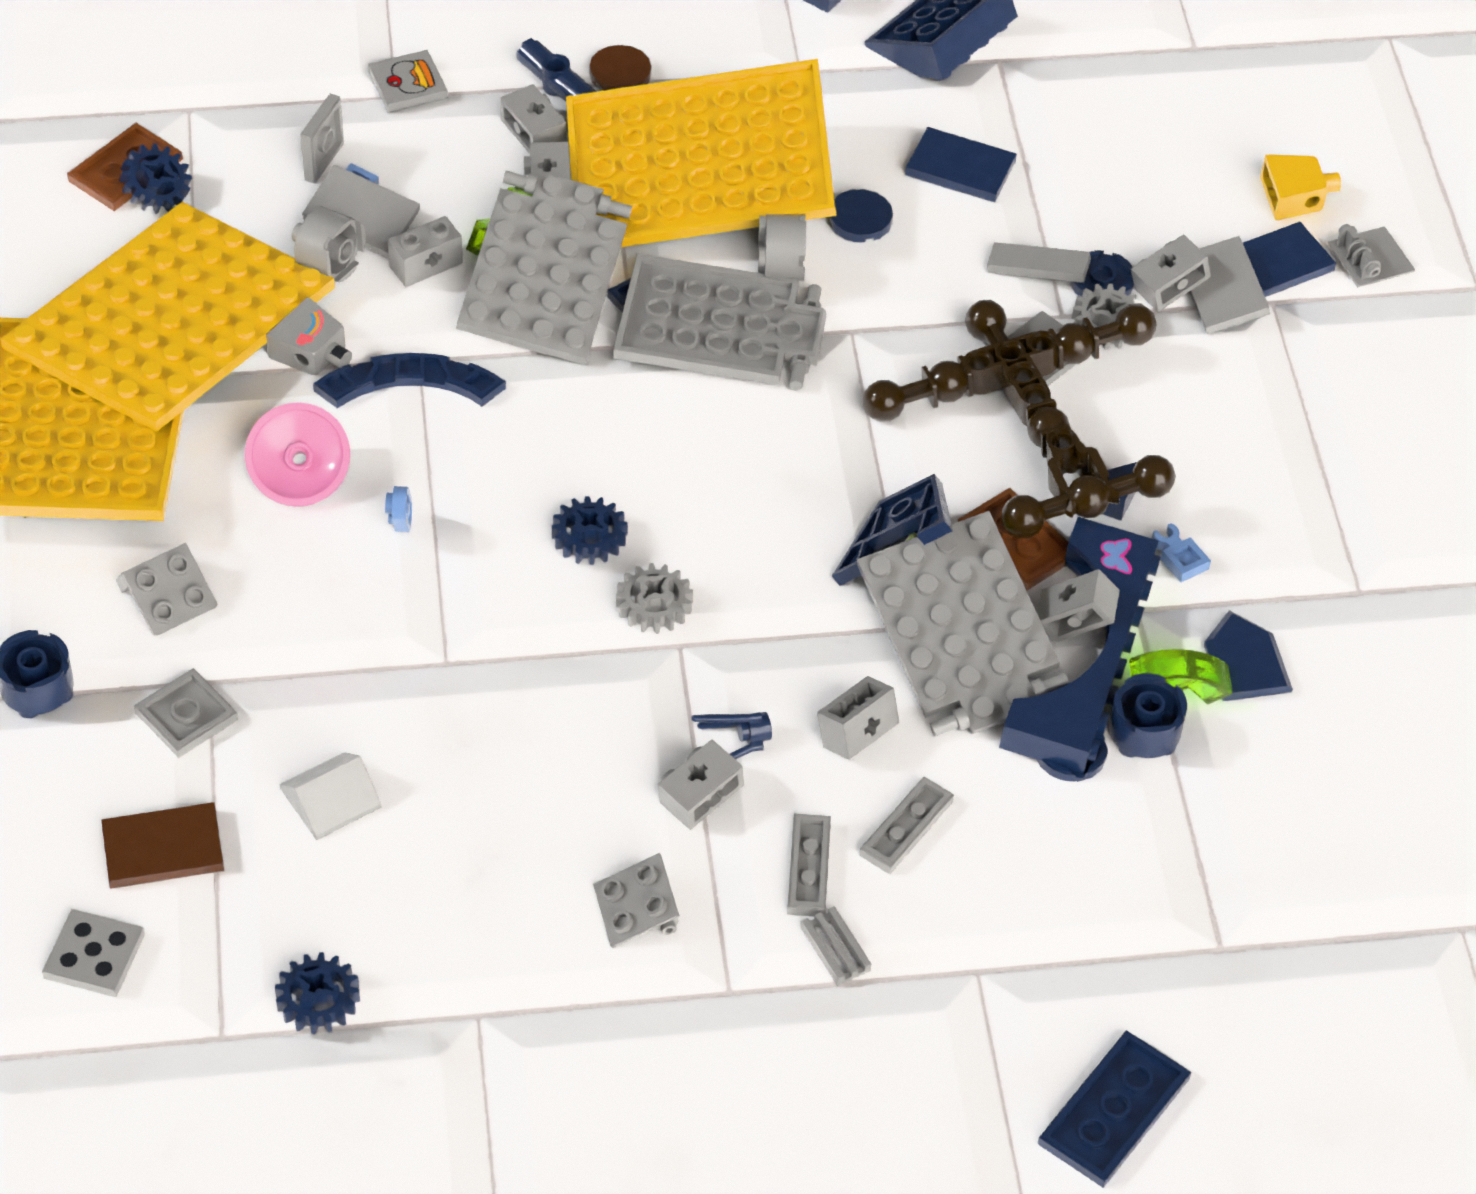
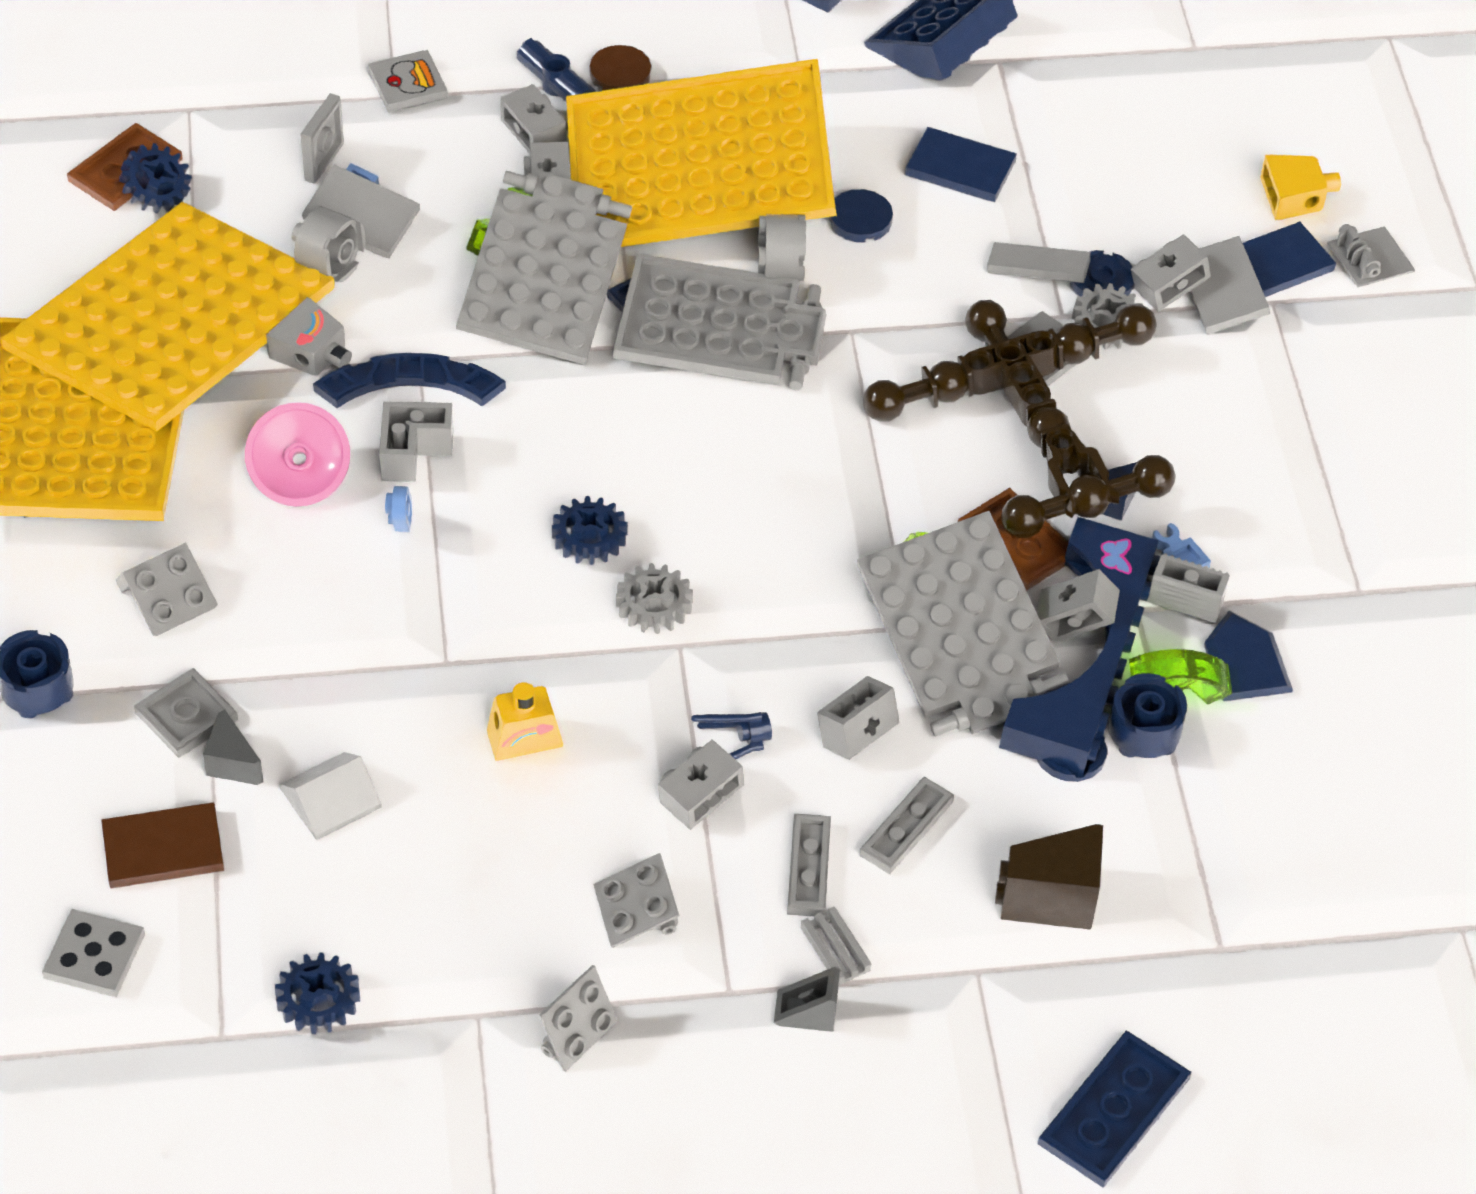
light grey brick [388,215,463,288] -> none
dark blue wing [832,473,953,586] -> none
none -> dark grey slope [203,710,264,785]
none -> light grey brick [379,401,454,482]
none -> yellow torso [487,682,563,761]
none -> light grey hinge [539,964,618,1072]
none -> dark grey slope [774,967,840,1032]
none -> dark brown slope [995,824,1104,930]
none -> light grey brick [1148,553,1230,623]

